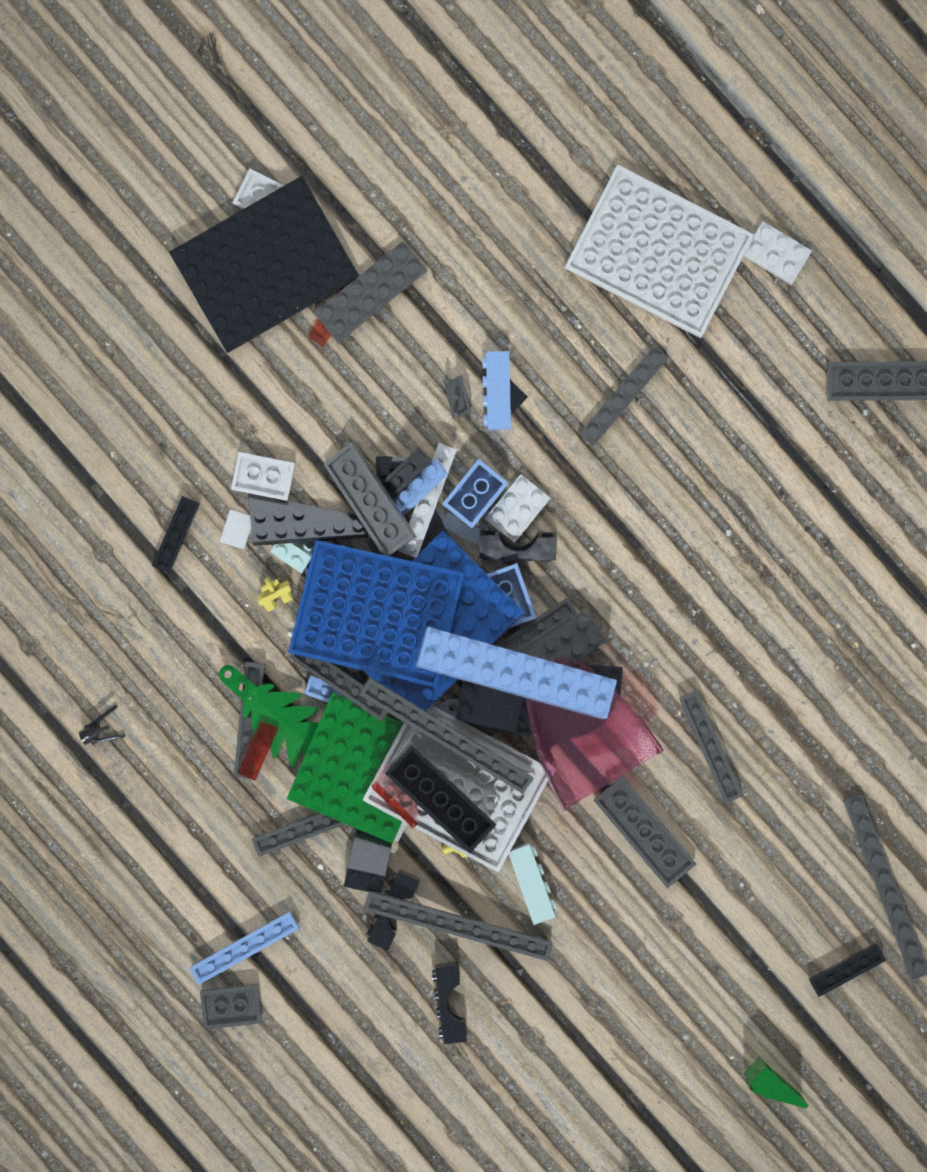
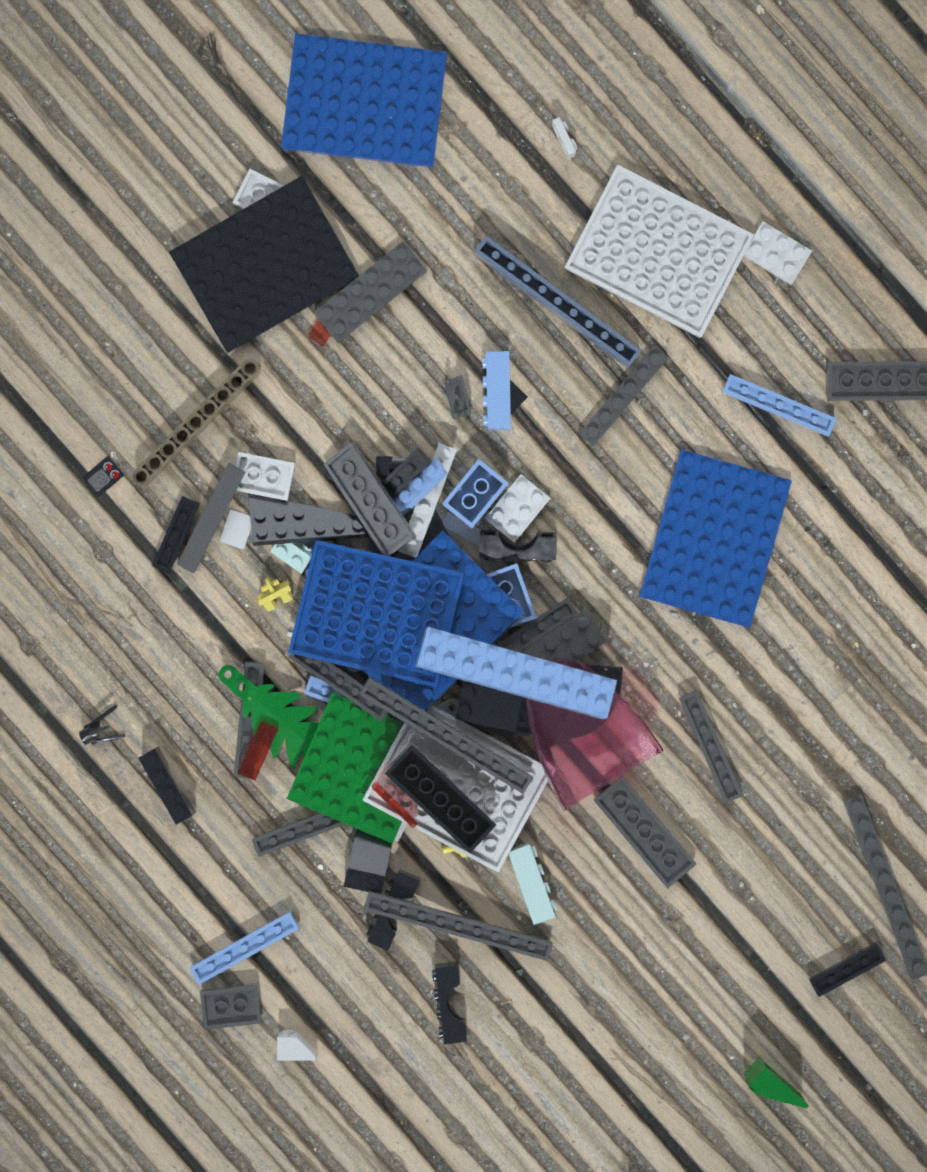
none -> black sticker [82,456,124,497]
none -> dark tan beam [132,359,261,486]
none -> black arch [138,746,196,825]
none -> dark grey tile [177,463,246,573]
none -> white slope [277,1030,317,1061]
none -> blue plate [281,33,447,168]
none -> sand blue brick [474,236,641,369]
none -> white plate [552,117,577,159]
none -> blue plate [639,449,792,628]
none -> light blue plate [722,374,837,437]

